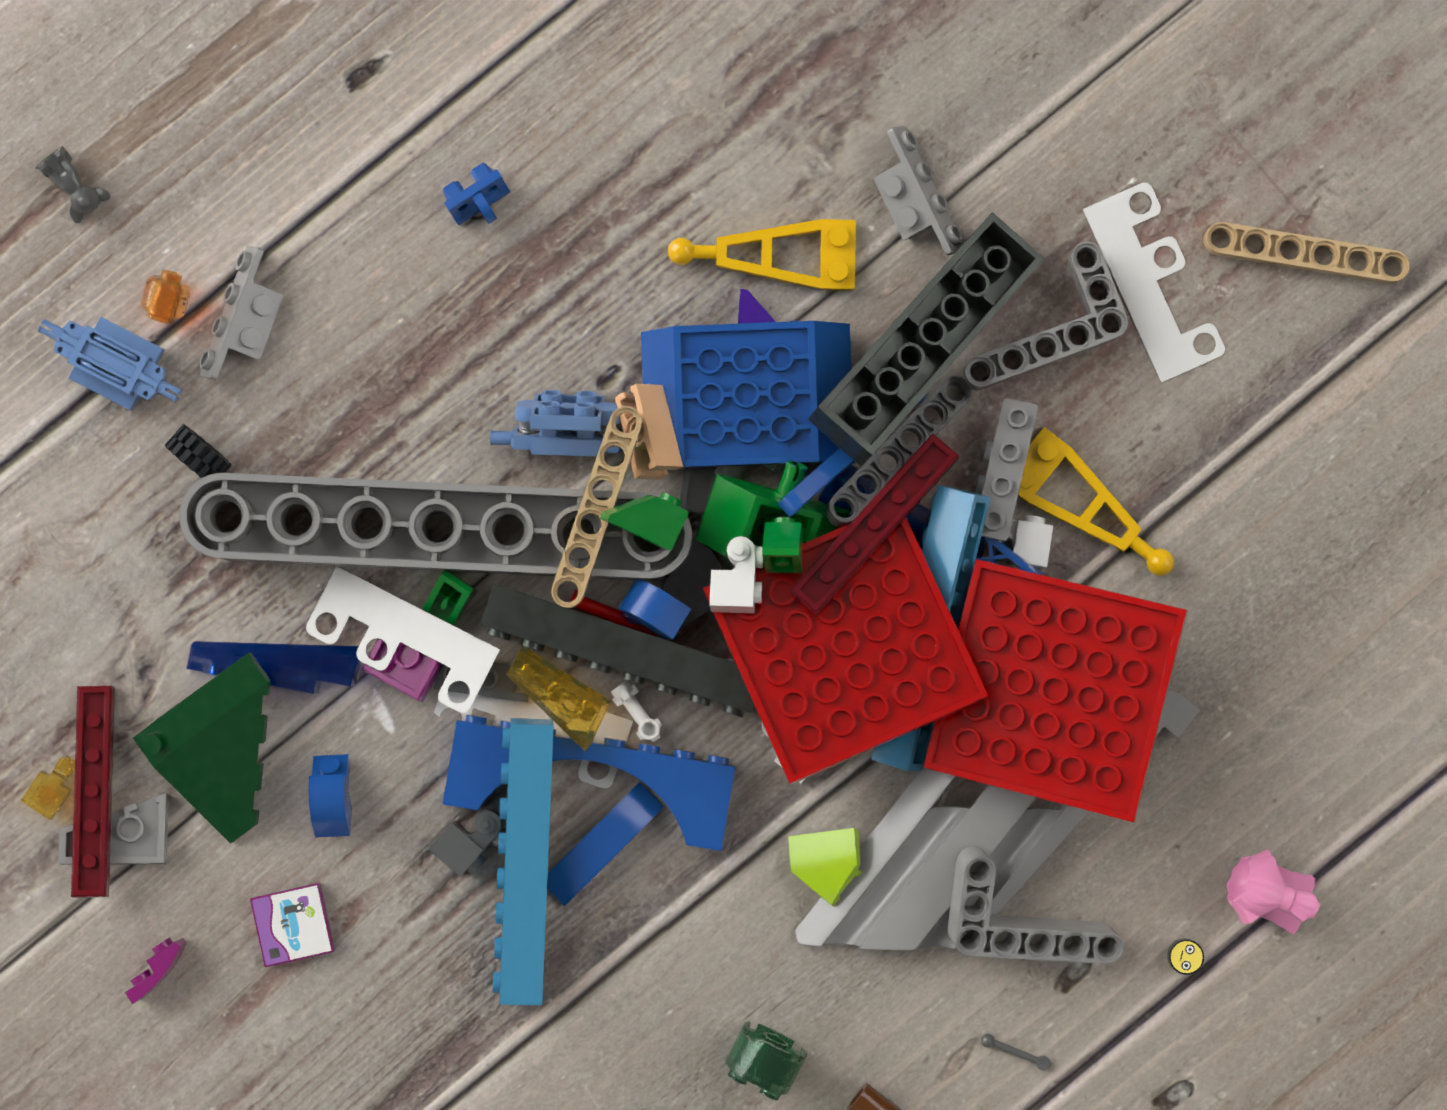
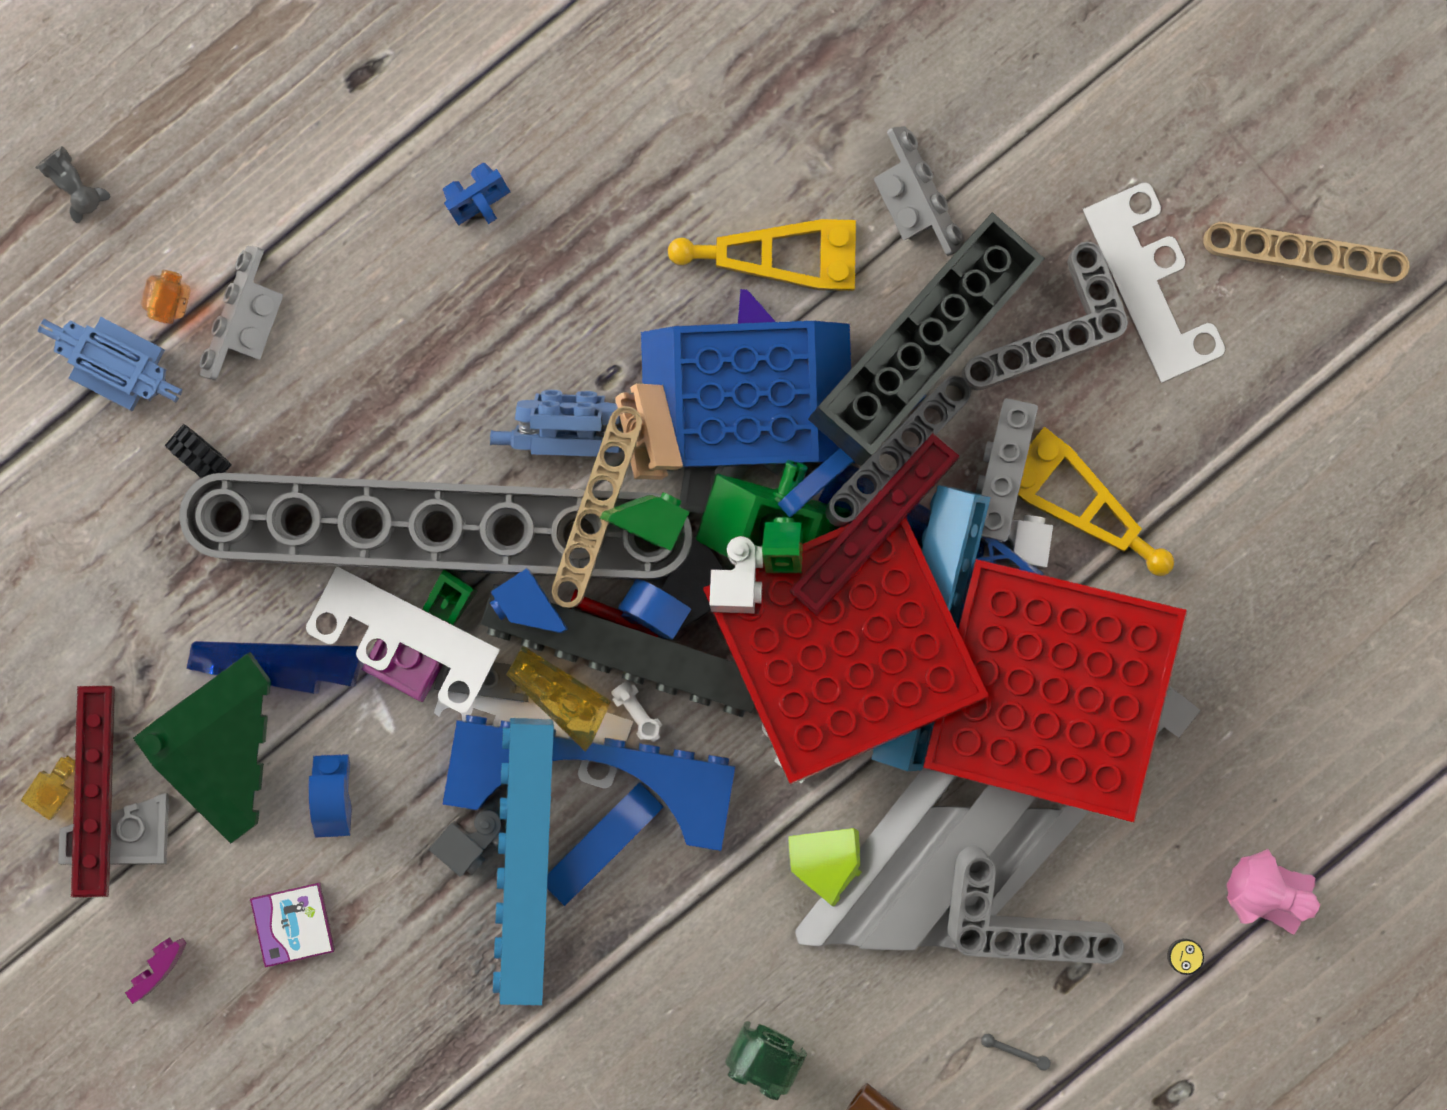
none -> blue slope [490,568,568,633]

